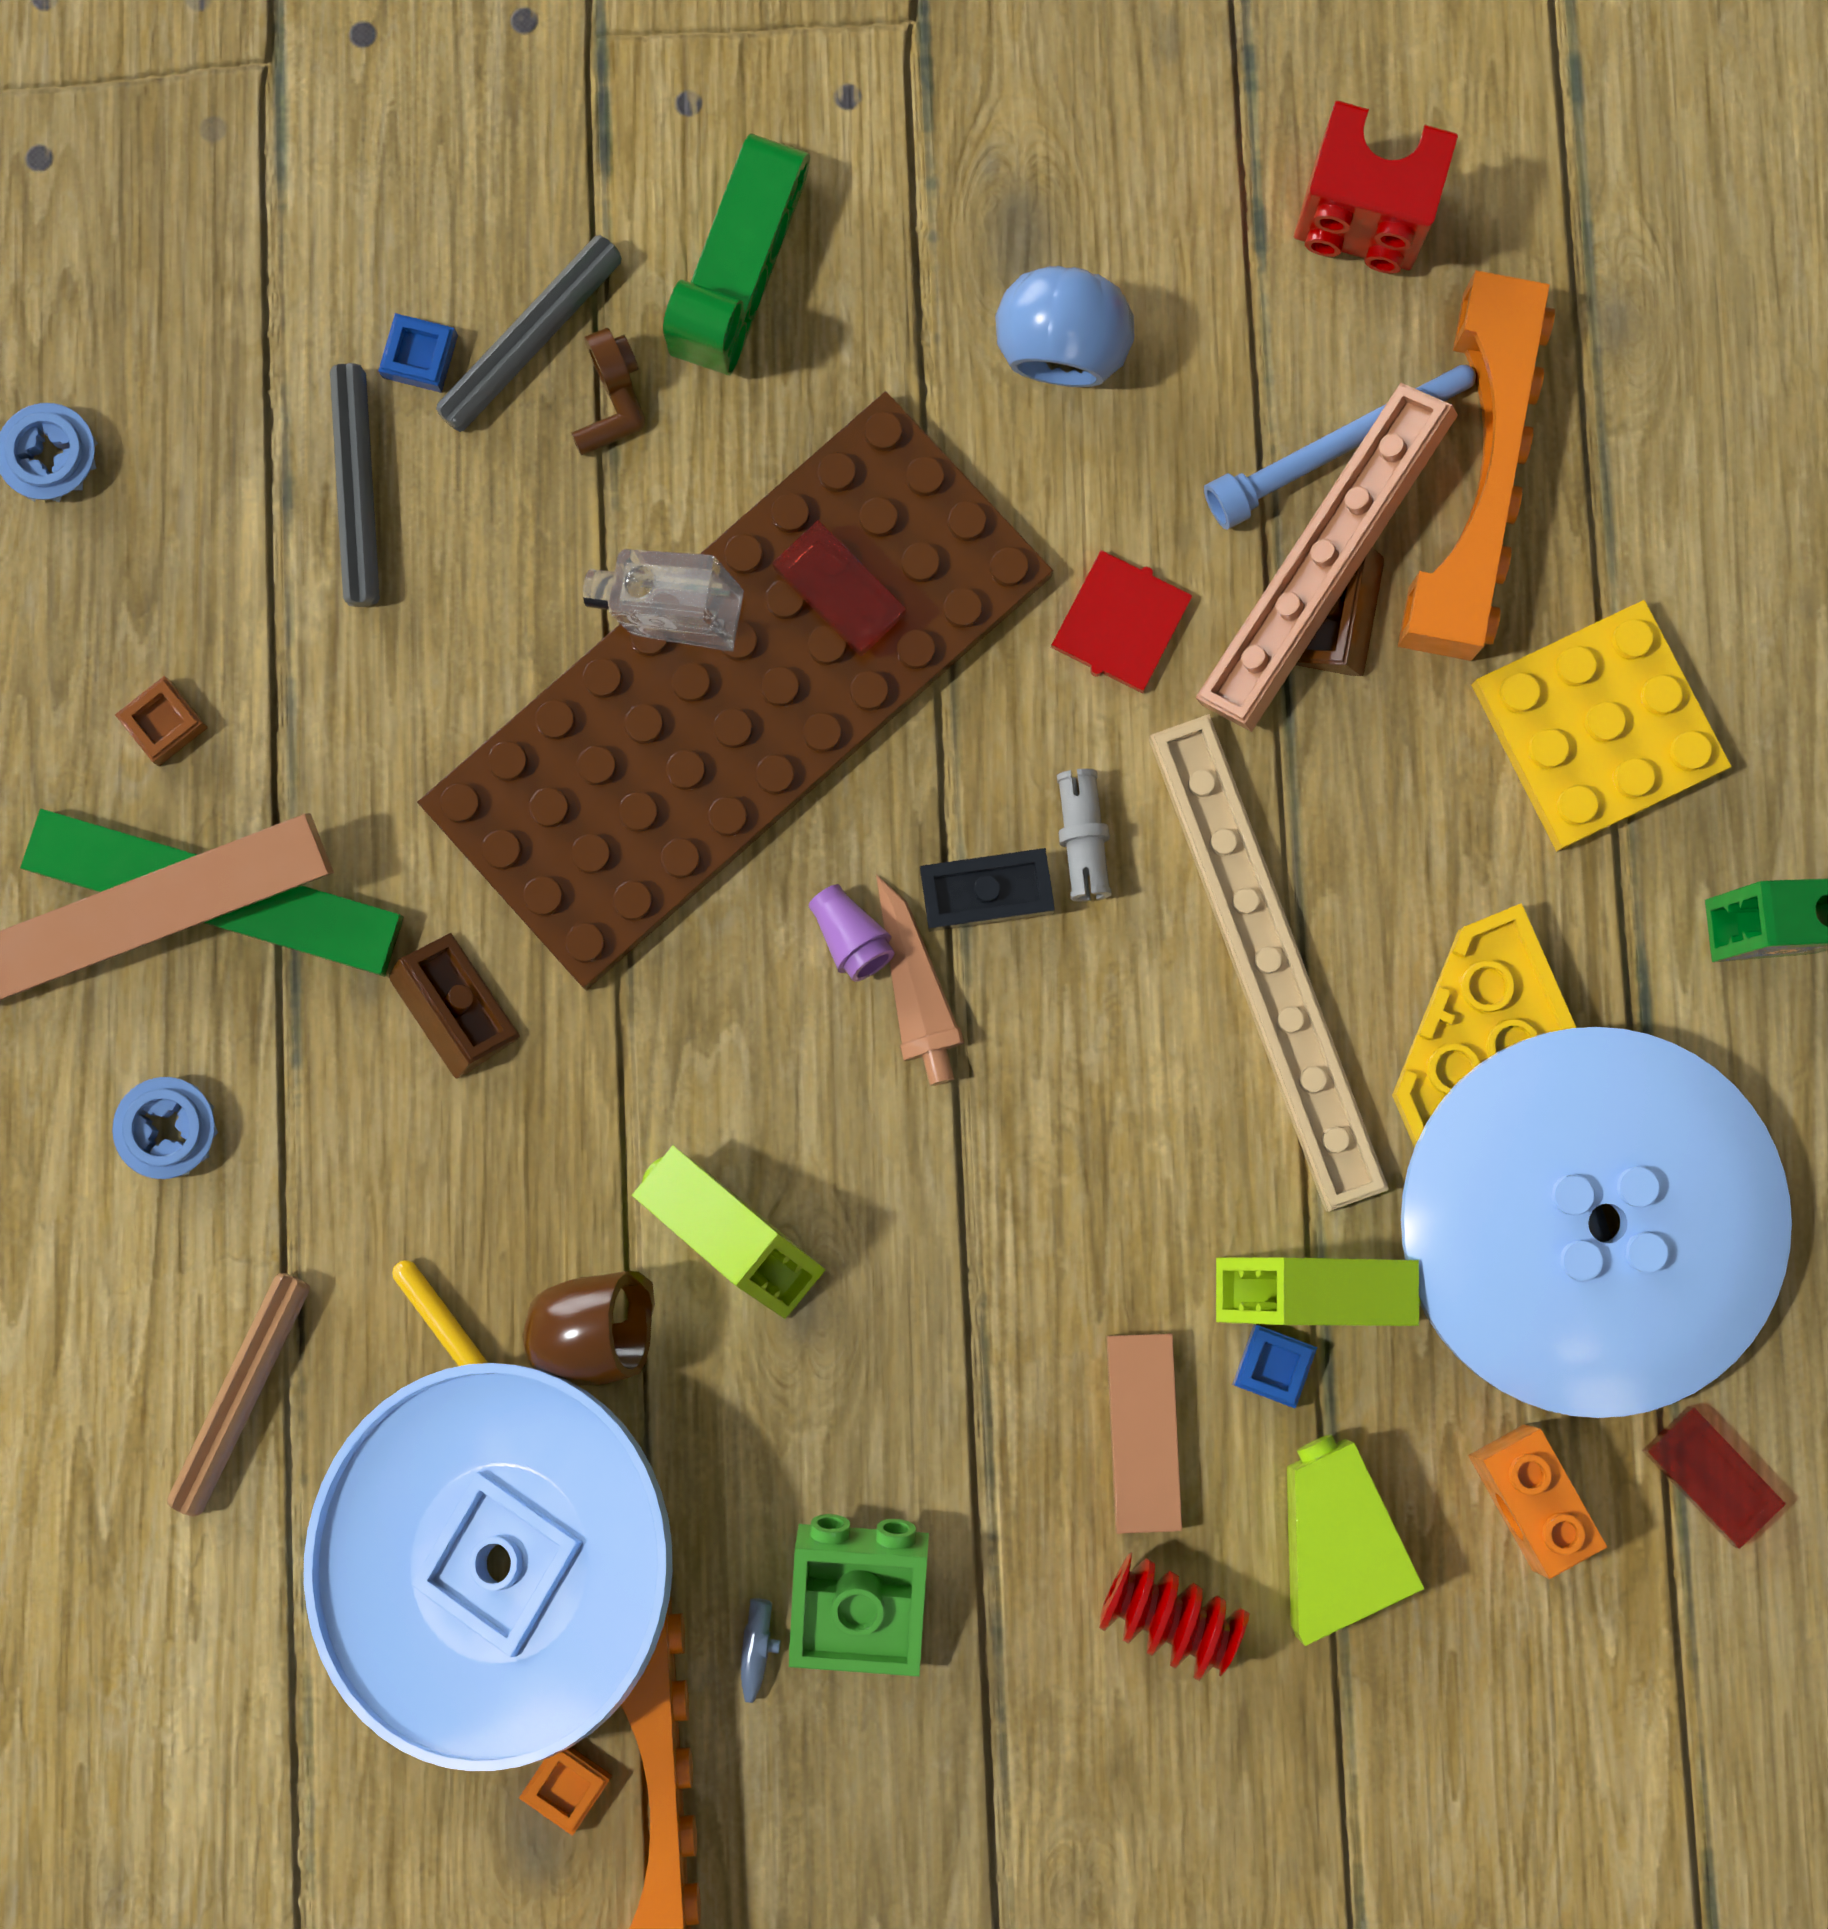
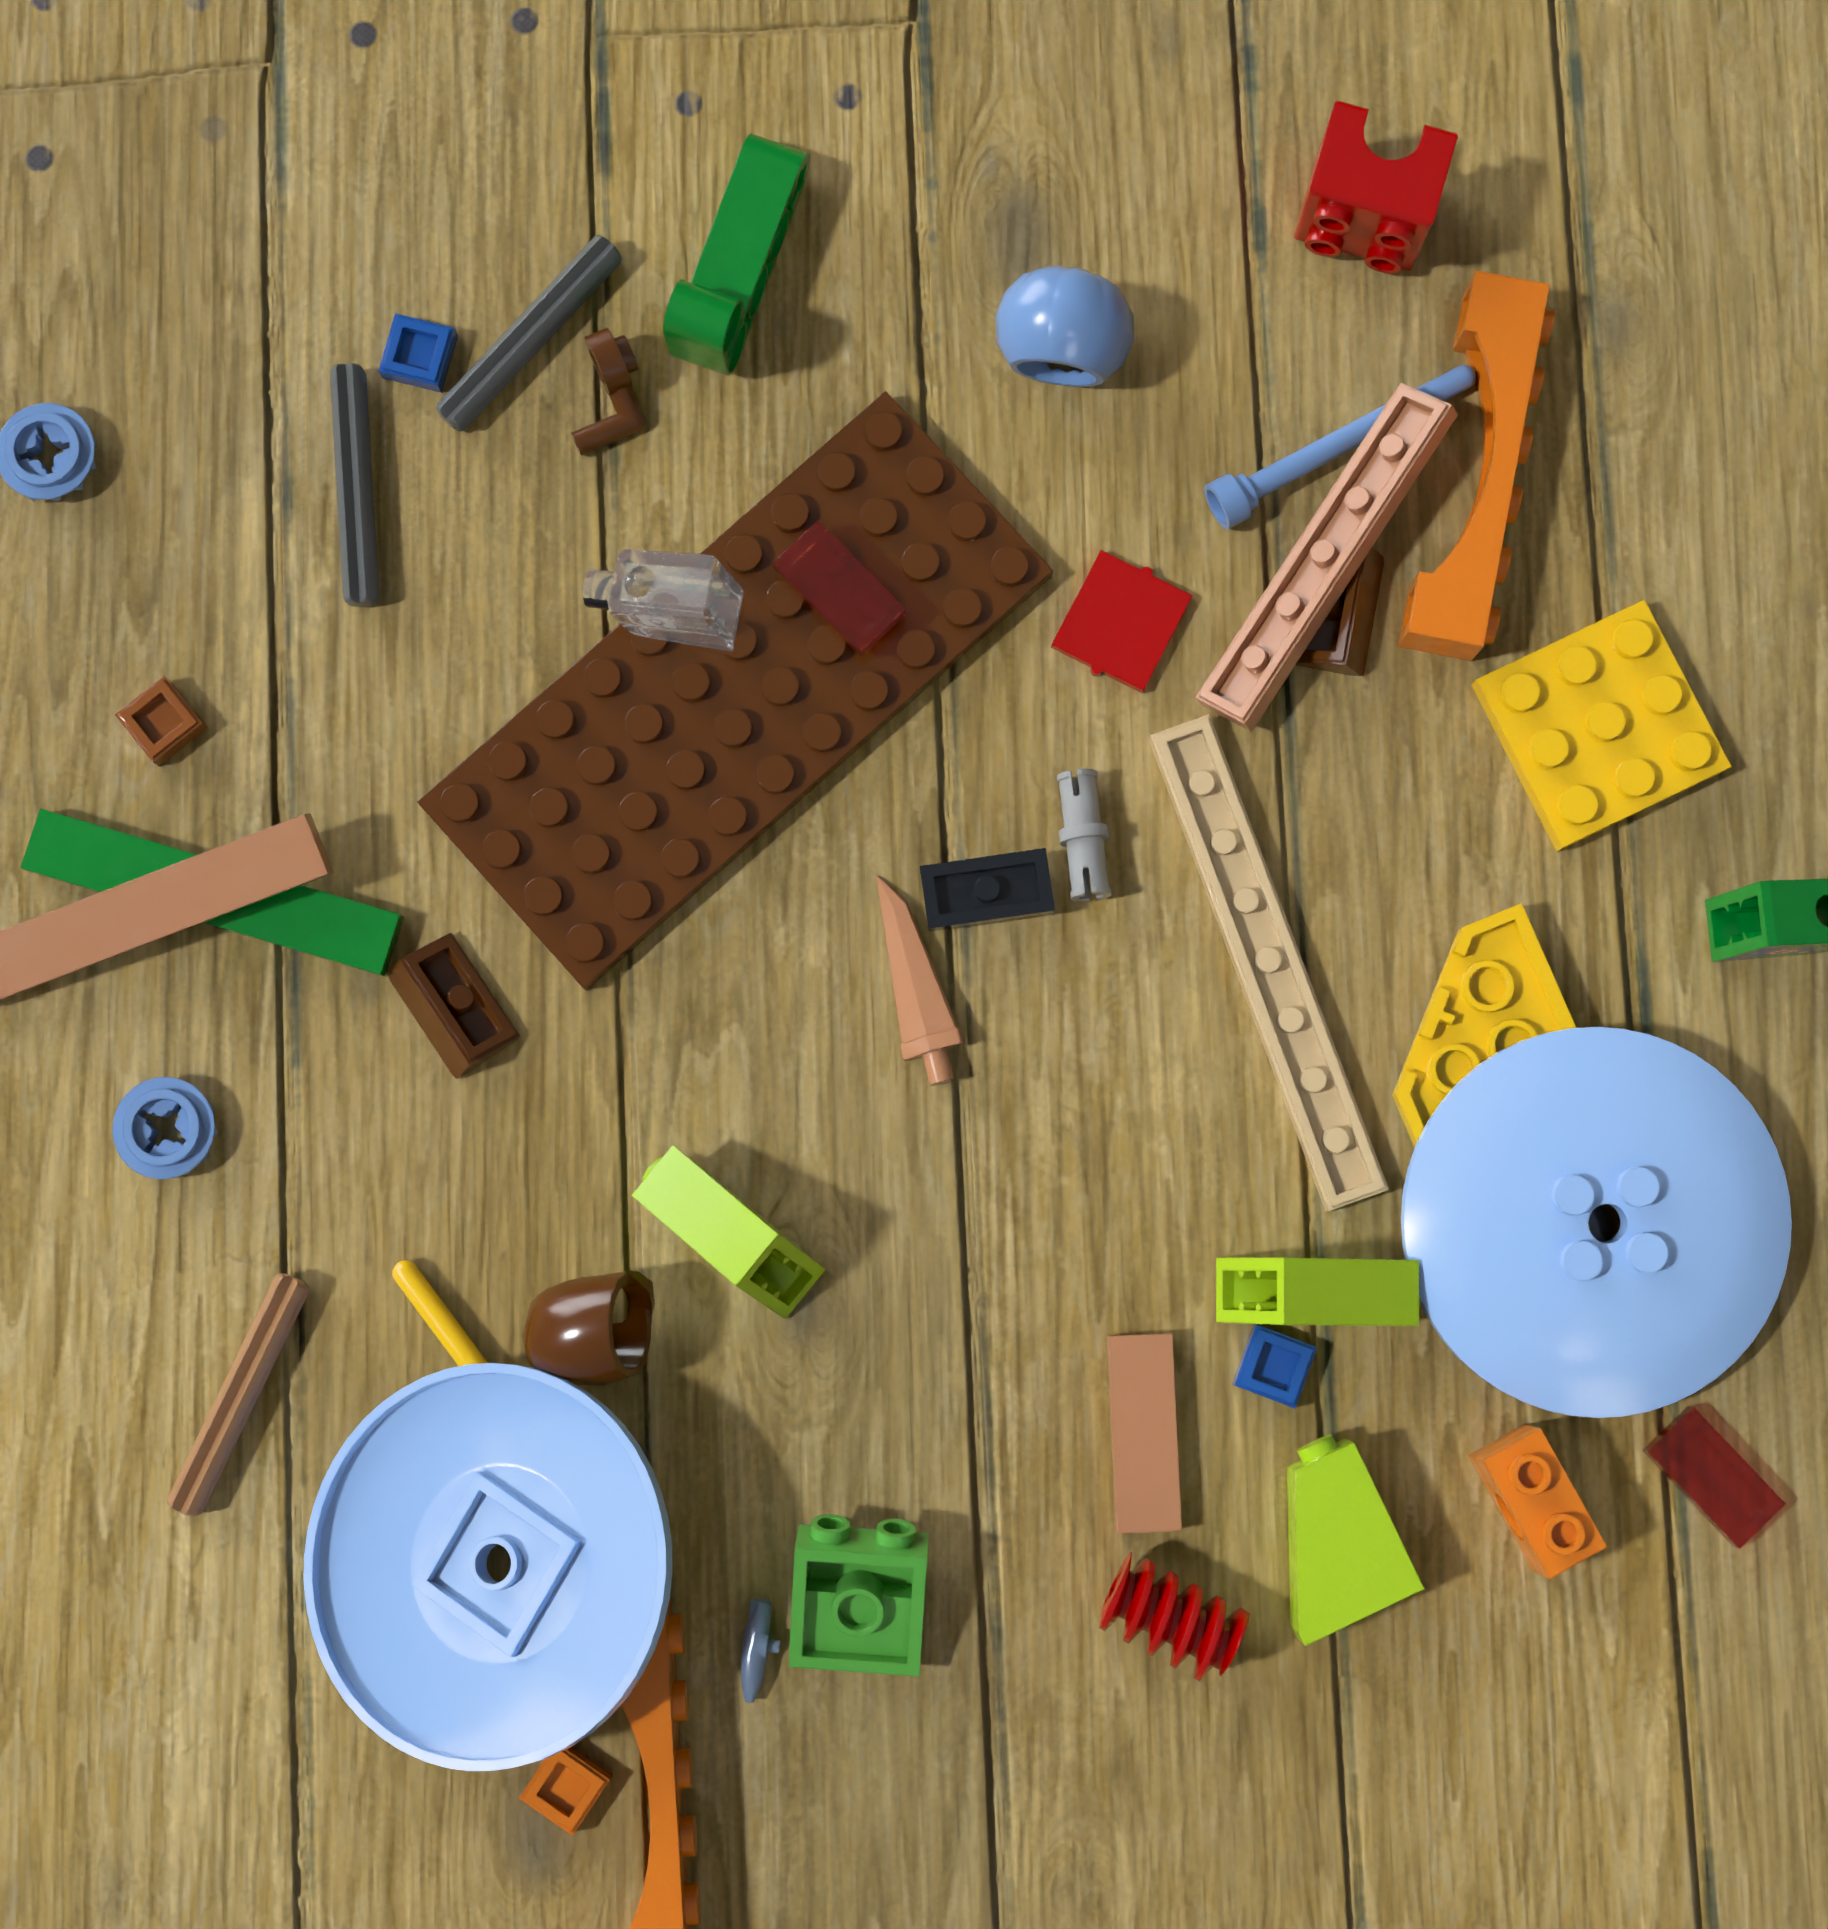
medium lavender cone [808,884,895,982] -> none

